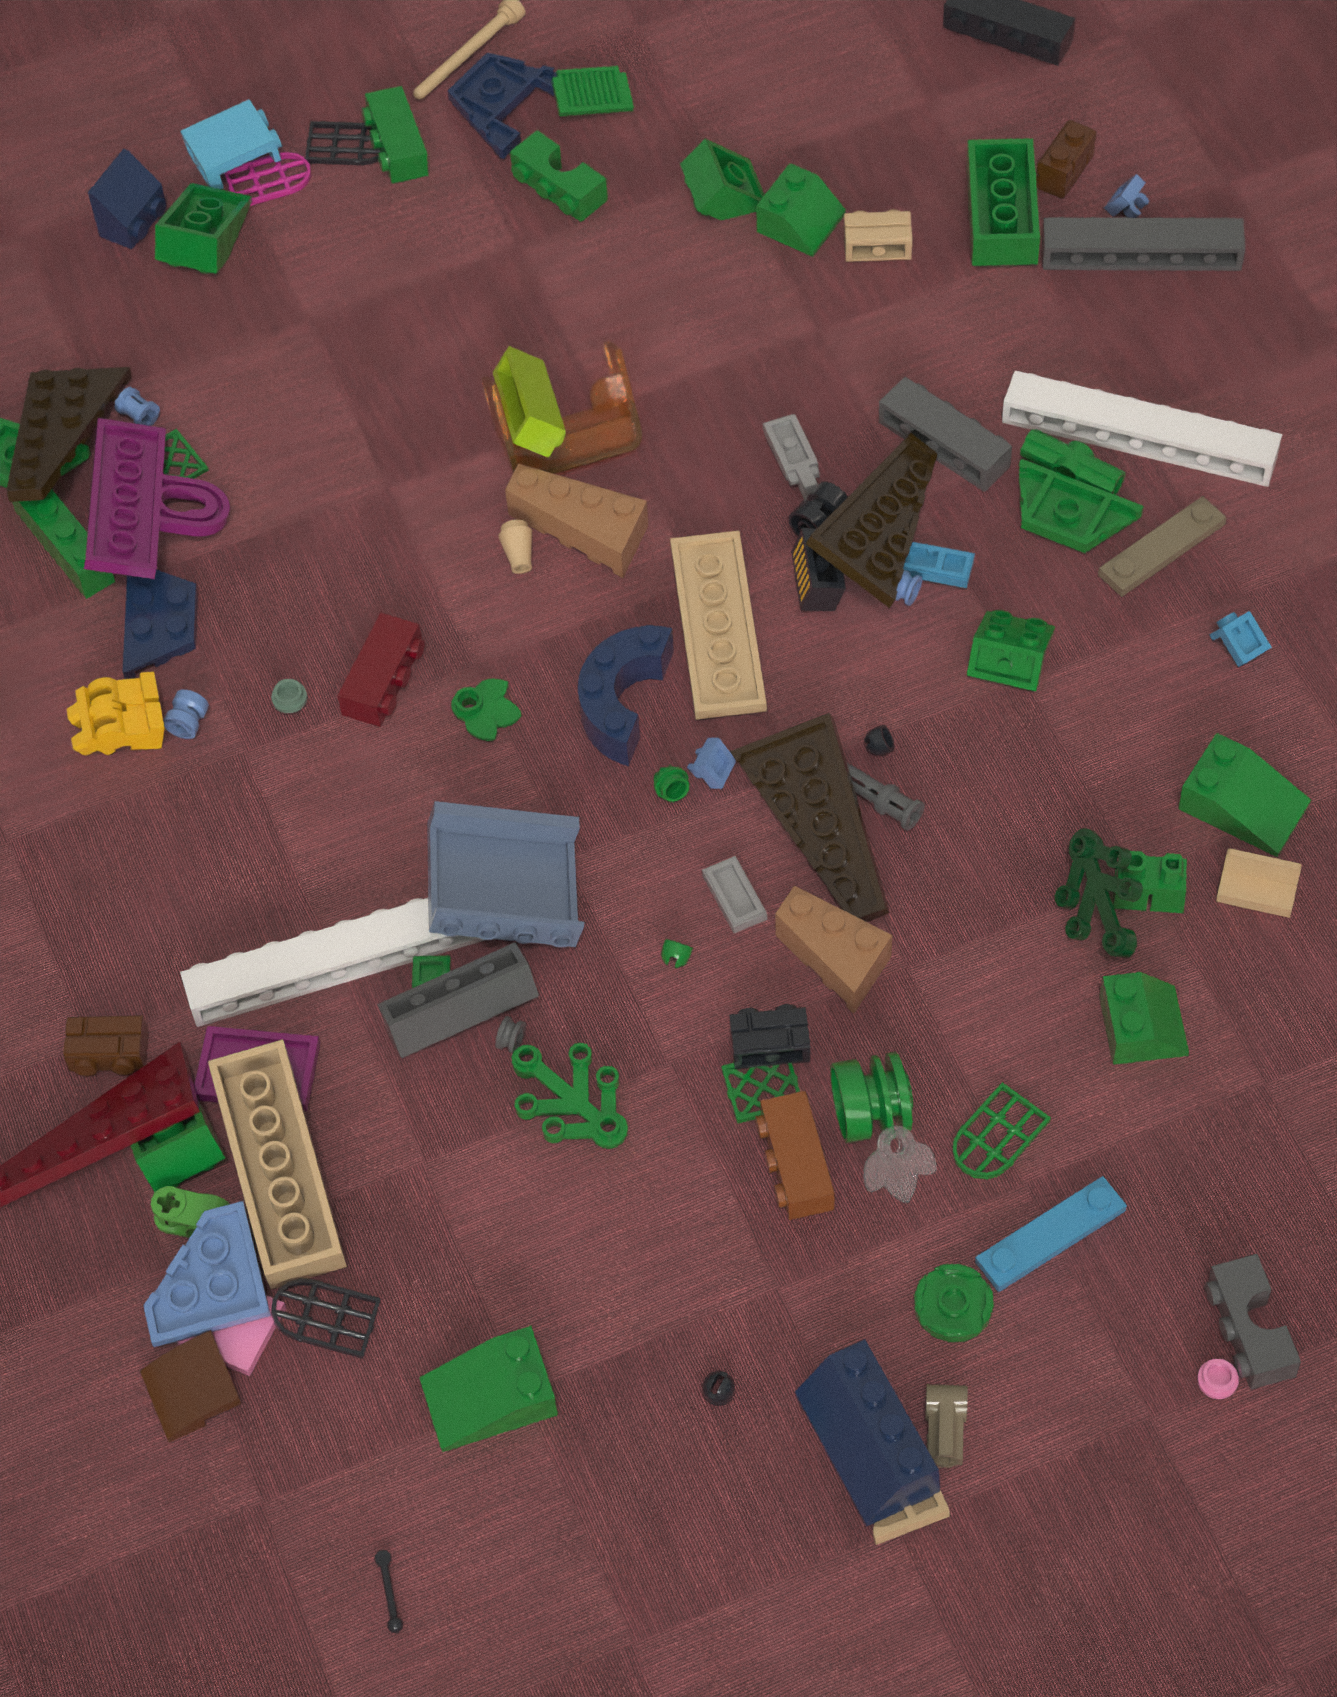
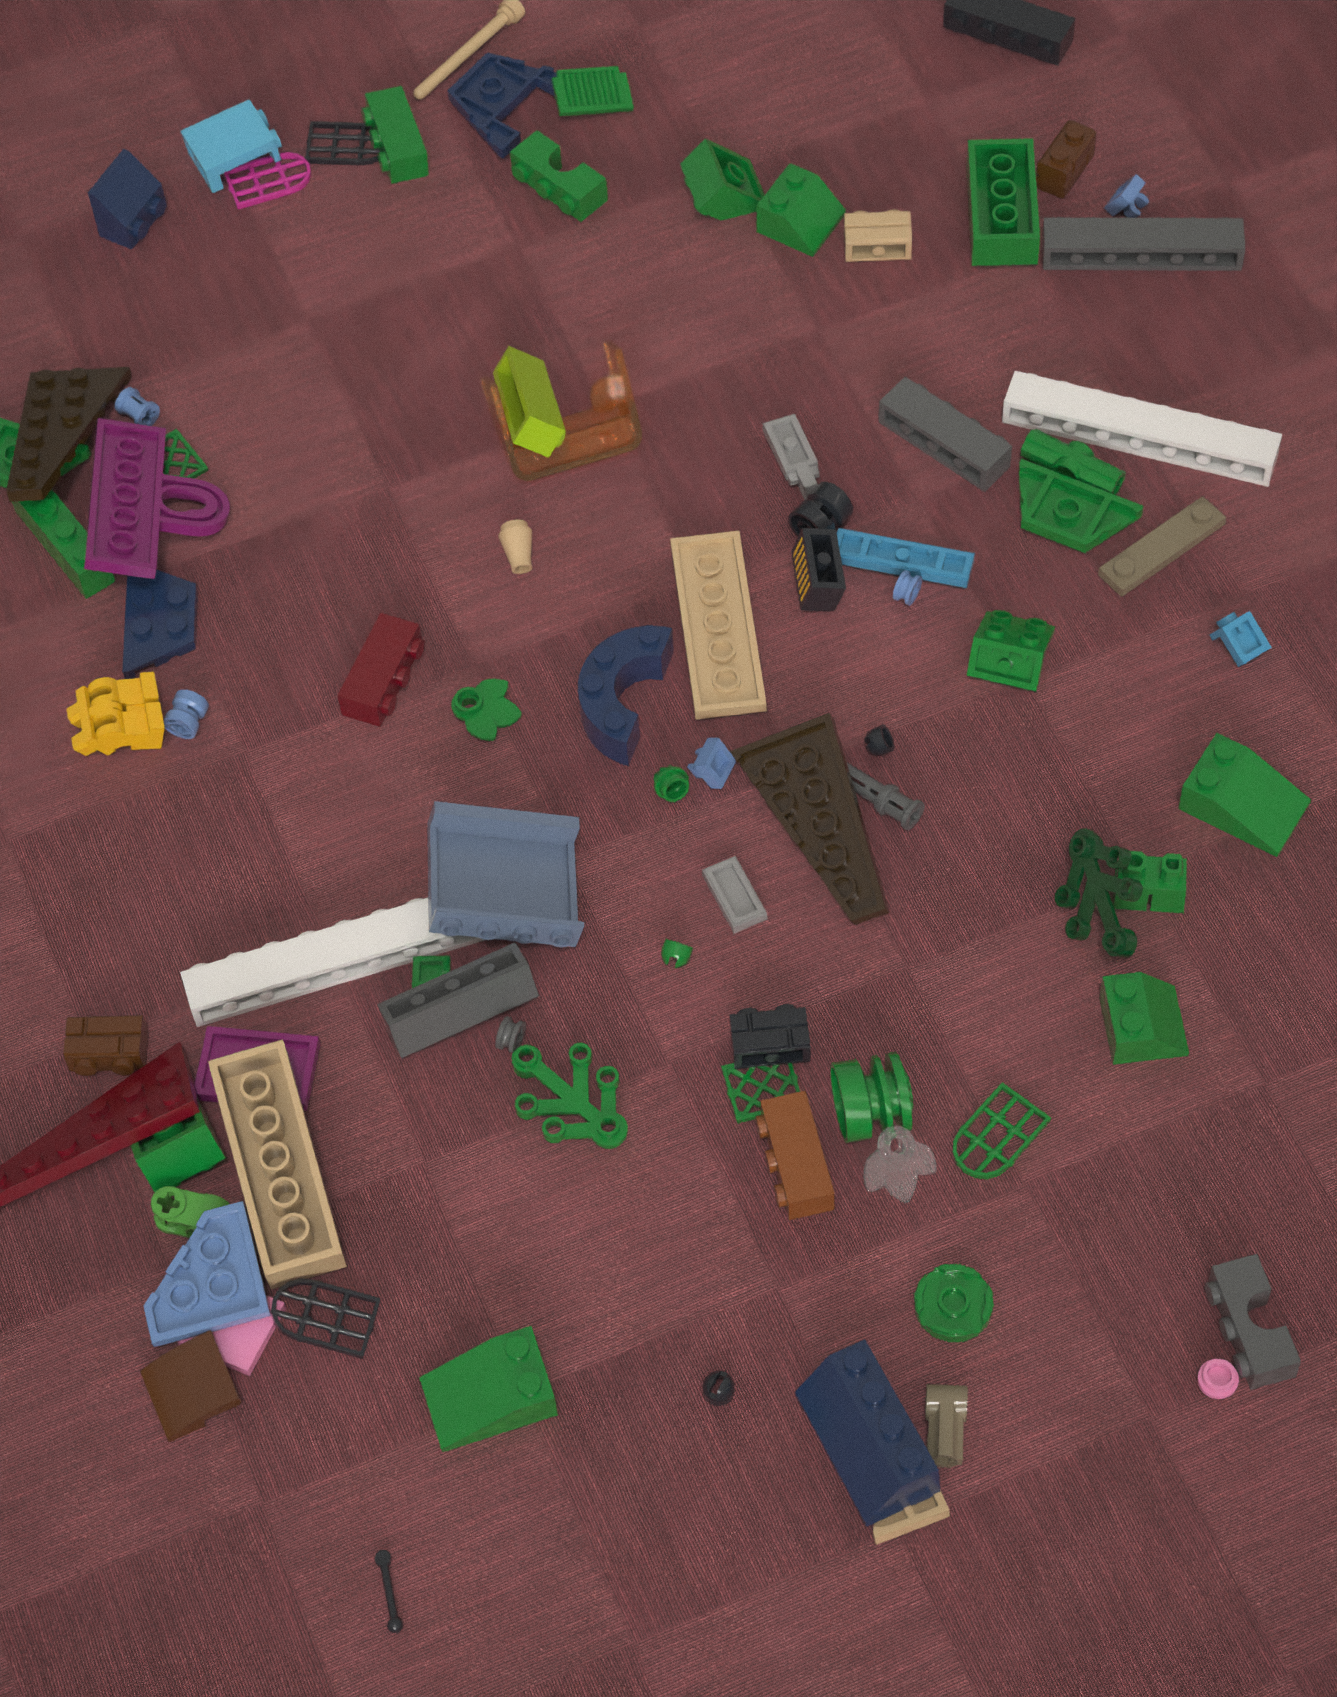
green slope [155,183,252,274] -> none
sand green plate [271,679,307,713] -> none
medium nougat wedge [505,464,649,578] -> none
medium nougat wedge [775,886,892,1014] -> none
dark brown wing [806,433,938,609] -> none
dark azure plate [975,1176,1127,1293] -> none
tan panel [1216,849,1302,918] -> none

